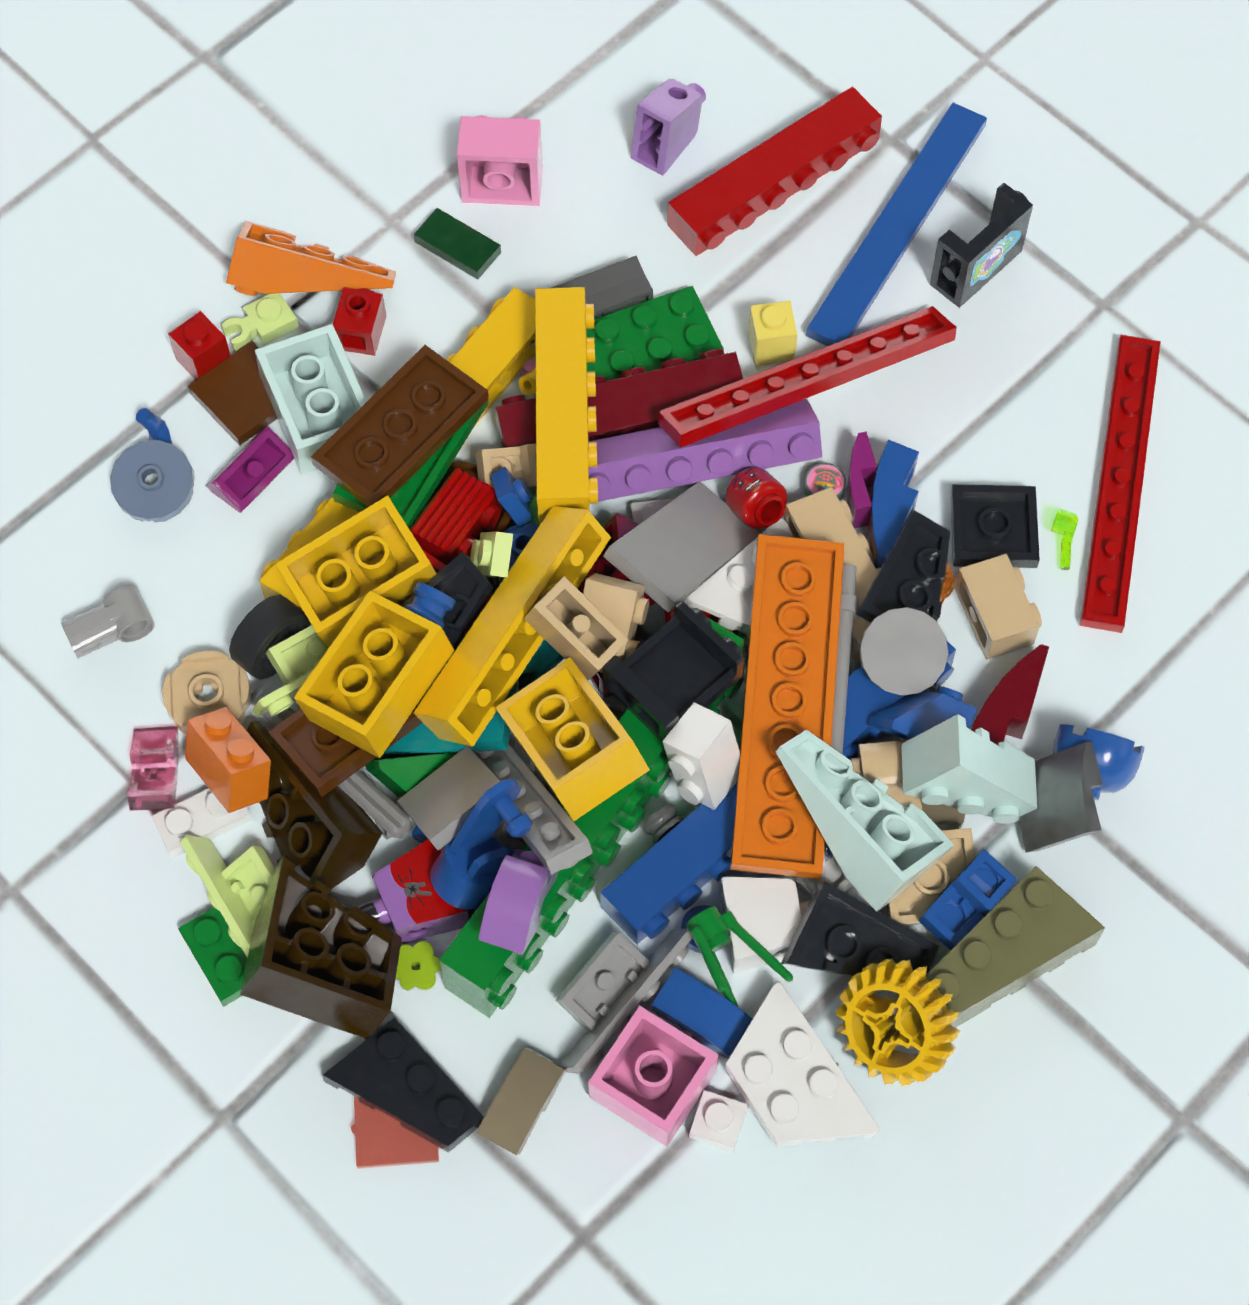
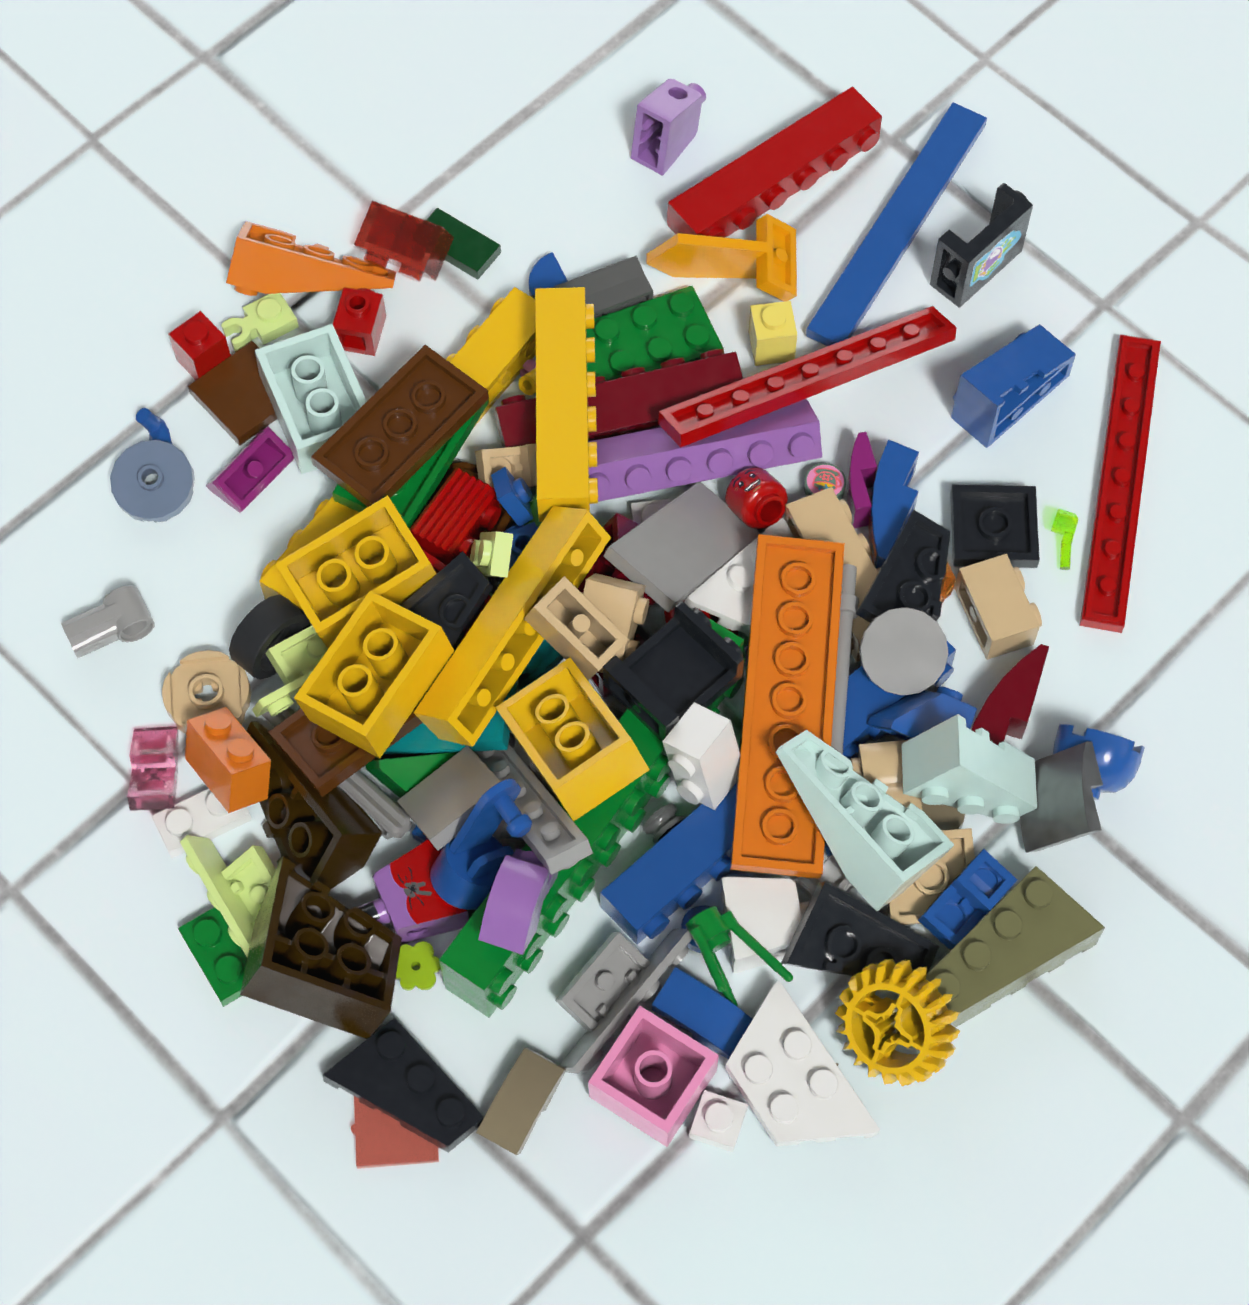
blue wheel [405,582,457,629] -> none
bright pink brick [457,115,543,206] -> none
none -> clear red brick [354,200,454,282]
none -> blue tile [529,252,568,299]
none -> light orange piece [646,214,797,301]
none -> blue wedge [951,324,1076,448]

